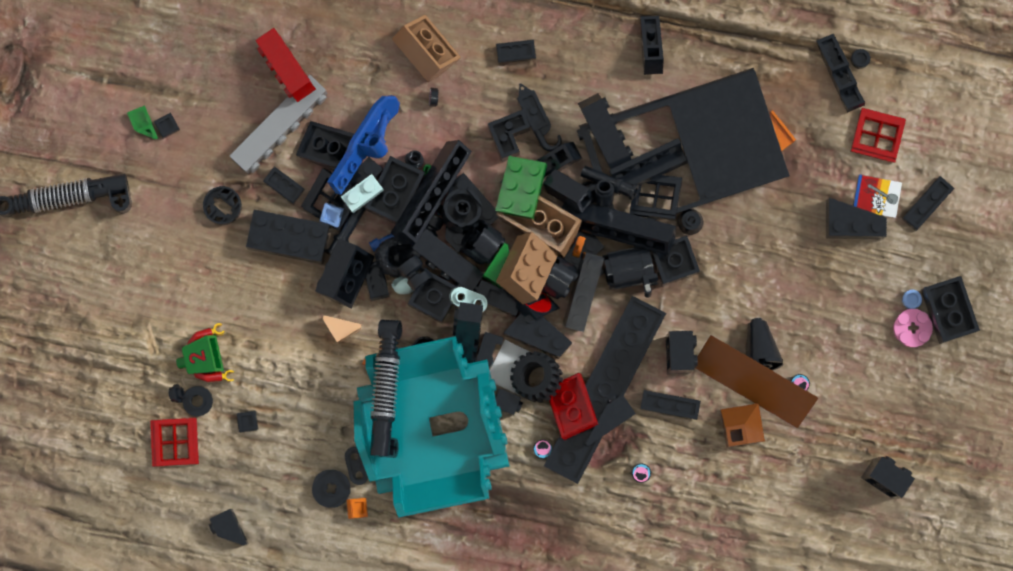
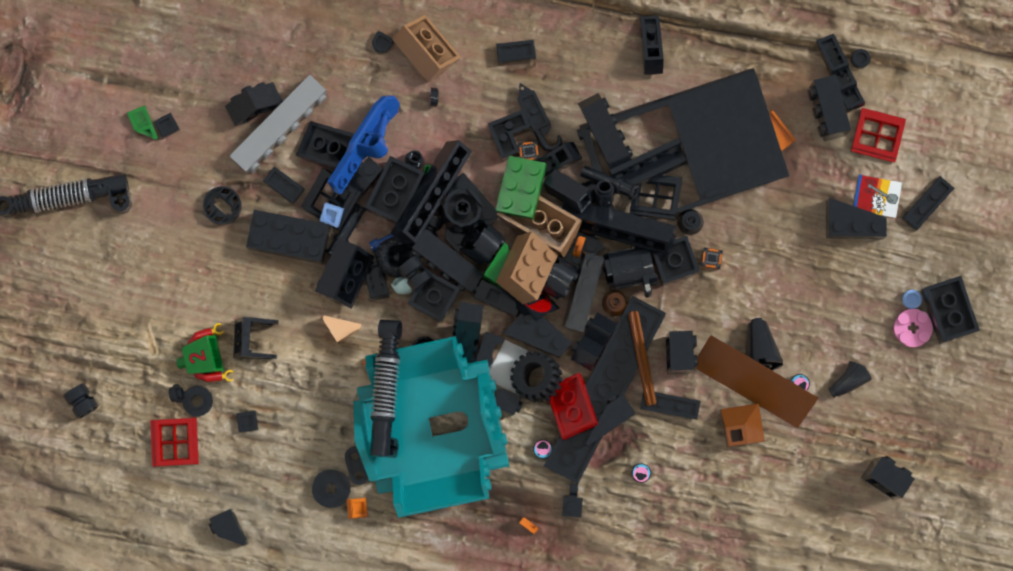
red brick [255,28,316,102] -> none
light aqua plate [341,174,384,213] -> none
light aqua plate [449,287,487,311] -> none
none -> black wheel [63,383,99,419]
none -> black brick [225,82,283,126]
none -> black hose [233,317,279,360]
none -> black tile [372,30,394,54]
none -> tile [518,141,539,161]
none -> orange tile [519,517,538,535]
none -> black plate [562,483,583,517]
none -> black brick [571,312,617,371]
none -> reddish brown cone [602,290,628,316]
none -> dark orange axle [628,311,656,406]
none -> tile [701,247,723,270]
none -> black brick [807,74,851,141]
none -> black piece [828,361,872,398]

